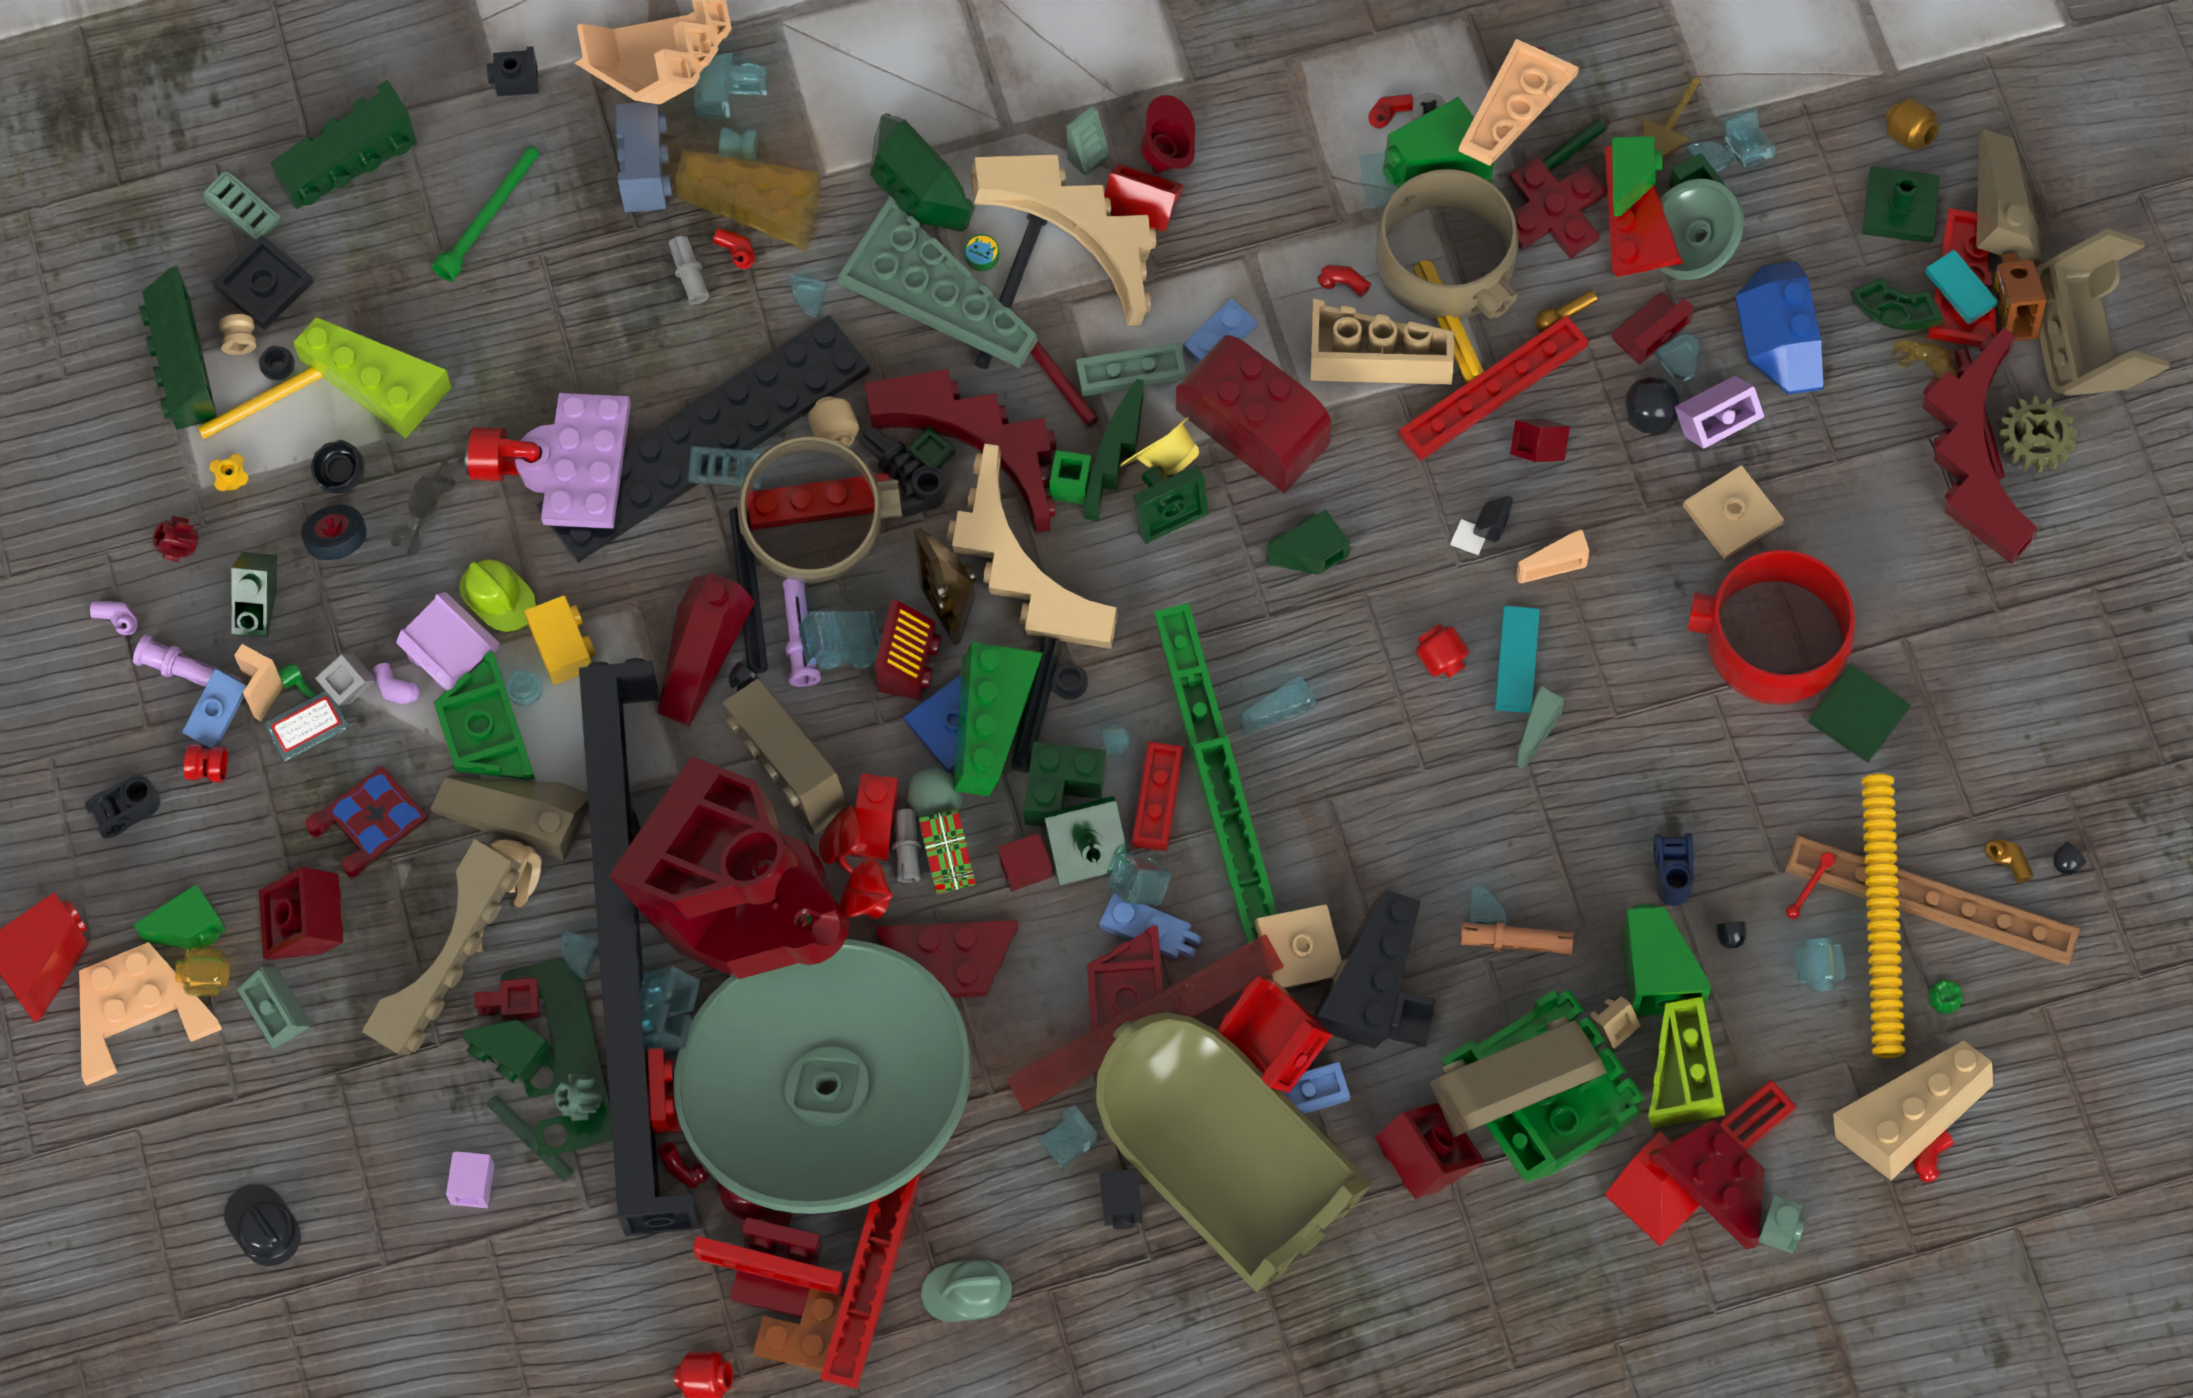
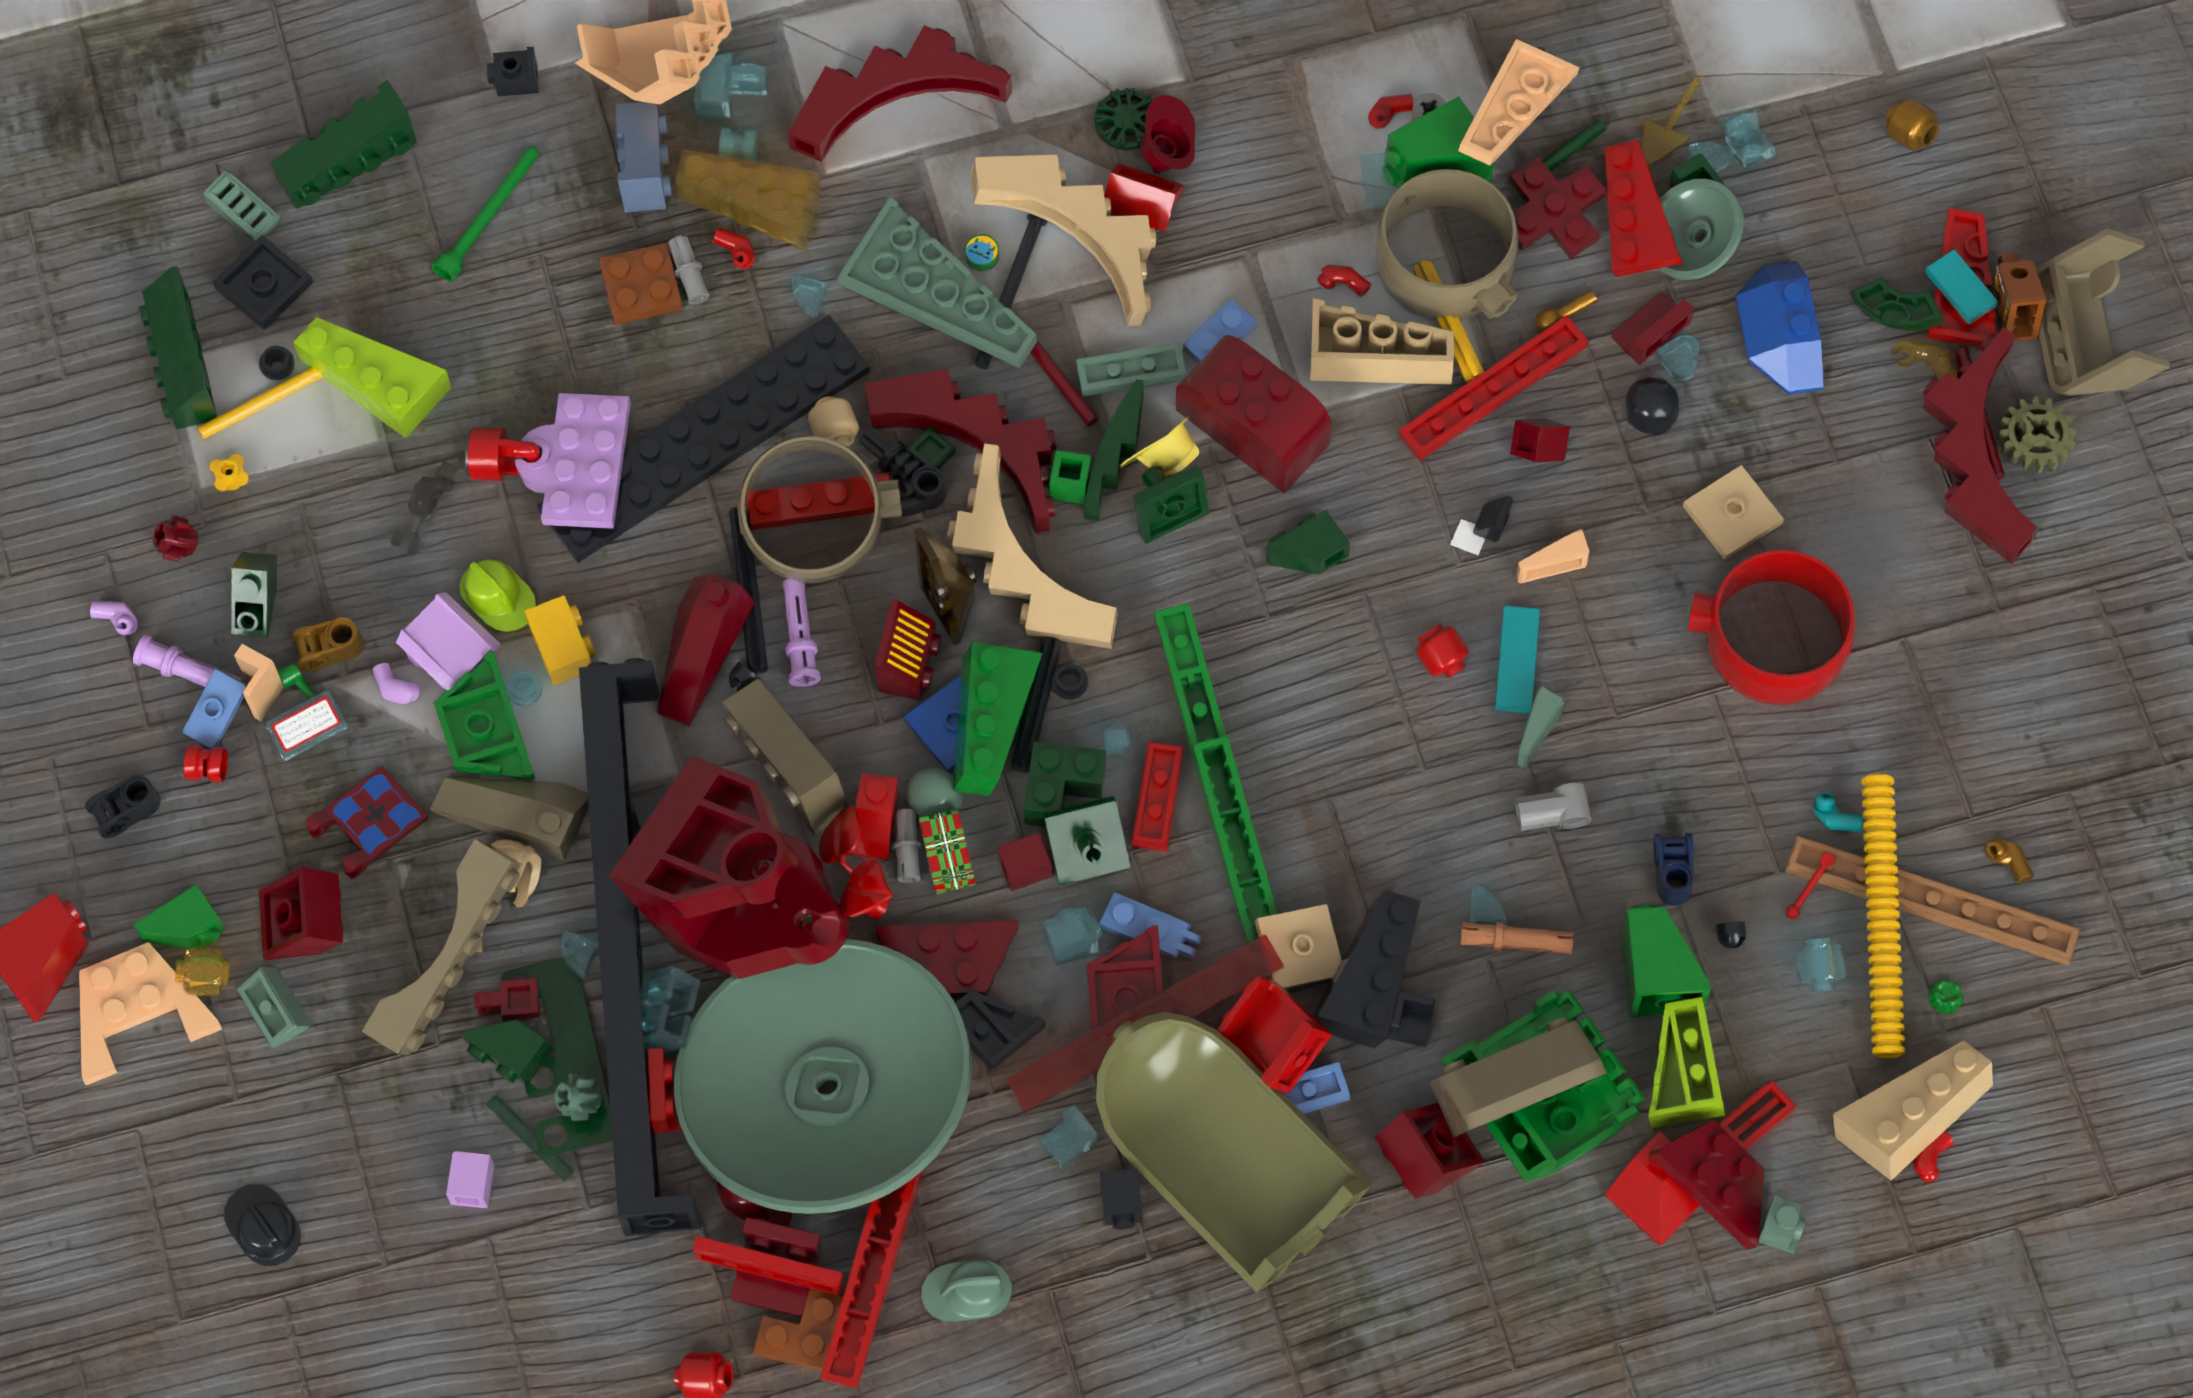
tan wheel [218,314,256,355] -> none
black wheel [301,504,367,561] -> none
black hair [310,440,365,494] -> none
light grey brick [315,653,377,706] -> none
dark red arm [658,1142,708,1189] -> none
clear light blue slope [688,446,763,489] -> none
clear light blue brick [798,611,881,669] -> none
dark green wedge [870,113,975,231] -> none
sand green slope [1066,106,1109,175] -> none
clear light blue panel [1106,854,1172,906] -> none
clear light blue slope [1241,676,1317,733] -> none
tan tile [1590,996,1641,1050] -> none
green slope [1612,136,1662,216] -> none
lavender brick [1675,376,1764,449] -> none
dark green tile [1808,664,1911,763] -> none
dark green tile [1862,166,1940,243] -> none
dark tan wedge [1976,129,2042,267] -> none
black hinge [2054,842,2086,874] -> none
none -> pearl gold piece [290,617,364,672]
none -> dark orange plate [599,243,683,325]
none -> dark red arch [788,25,1012,162]
none -> black wing [955,990,1046,1071]
none -> clear light blue brick [1044,907,1103,966]
none -> dark green wheel [1094,88,1153,150]
none -> light grey piece [1515,783,1592,831]
none -> teal arm [1813,791,1863,832]

